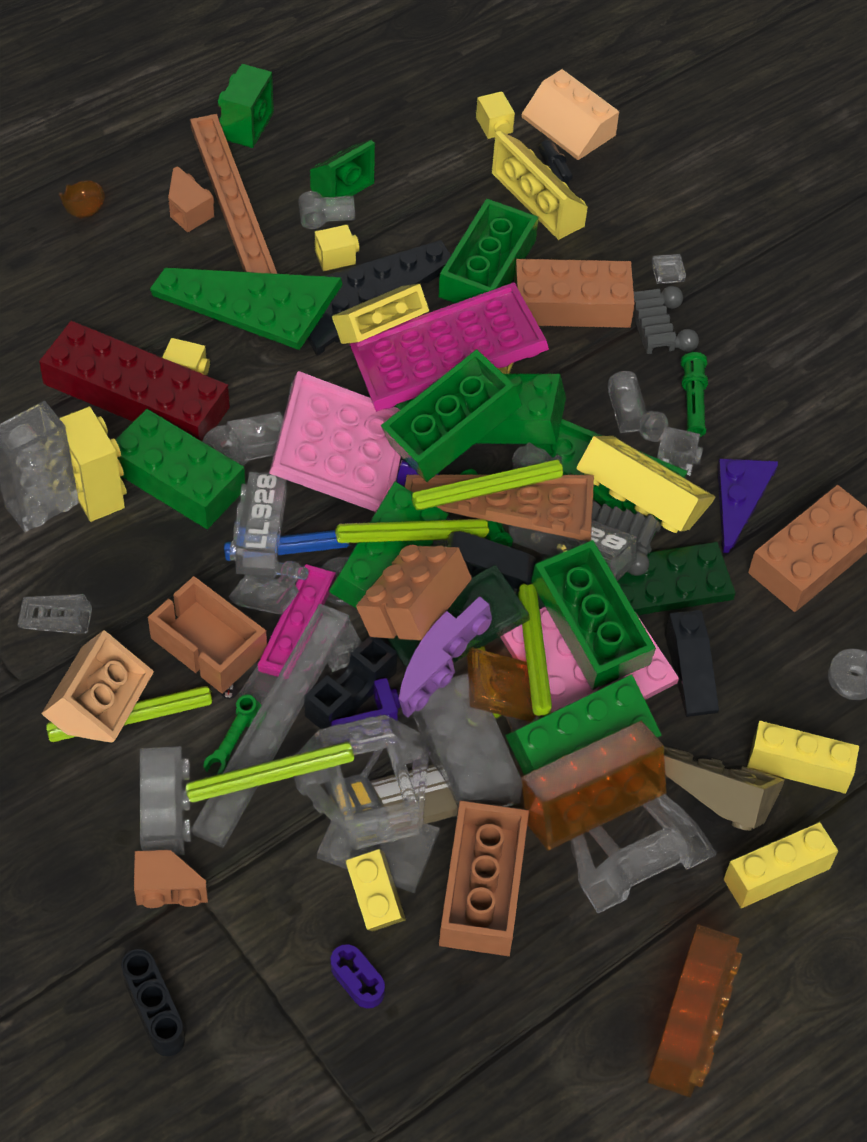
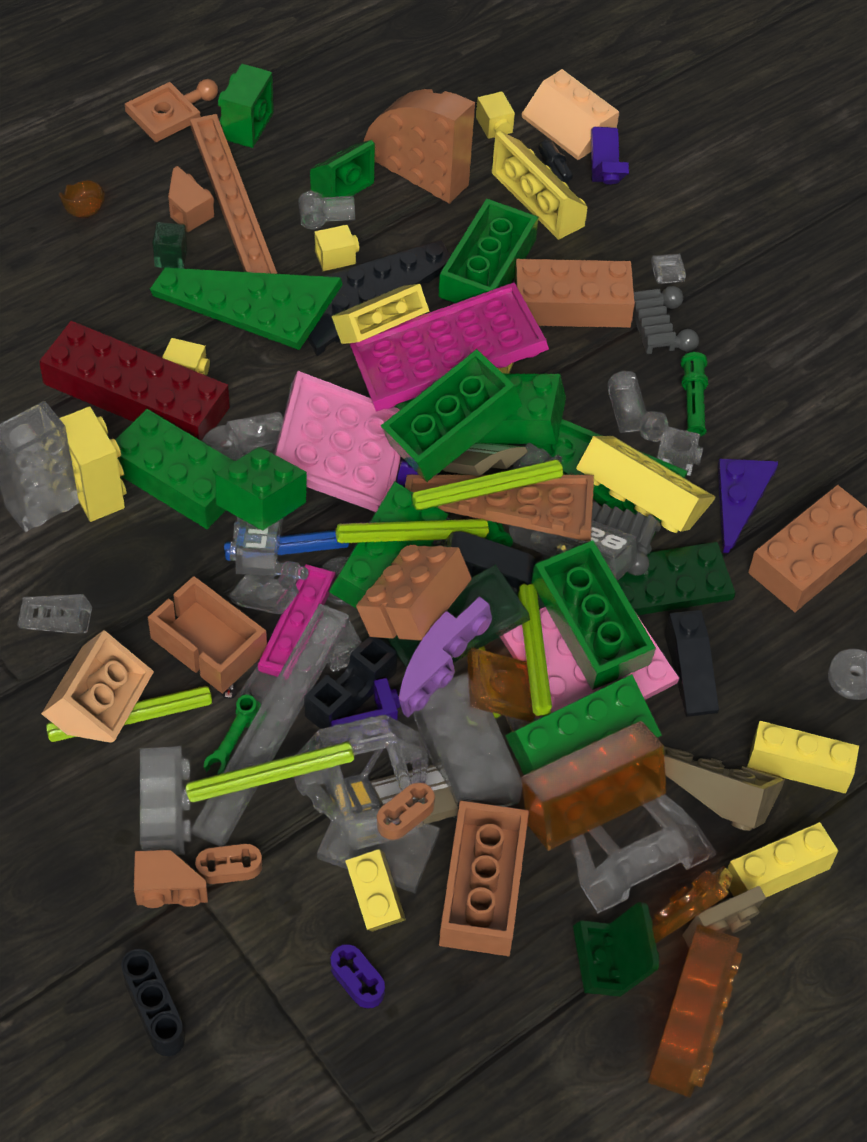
none -> nougat plate [125,79,218,142]
none -> clear green brick [152,222,187,269]
none -> nougat beam [195,844,262,884]
none -> green brick [215,446,307,531]
none -> nougat brick [364,89,475,203]
none -> nougat beam [377,783,435,840]
none -> dark tan slope [443,443,528,476]
none -> dark green bracket [573,902,659,997]
none -> dark purple bracket [591,127,629,184]
none -> clear orange wing [652,866,733,943]
none -> dark tan plate [682,886,766,947]

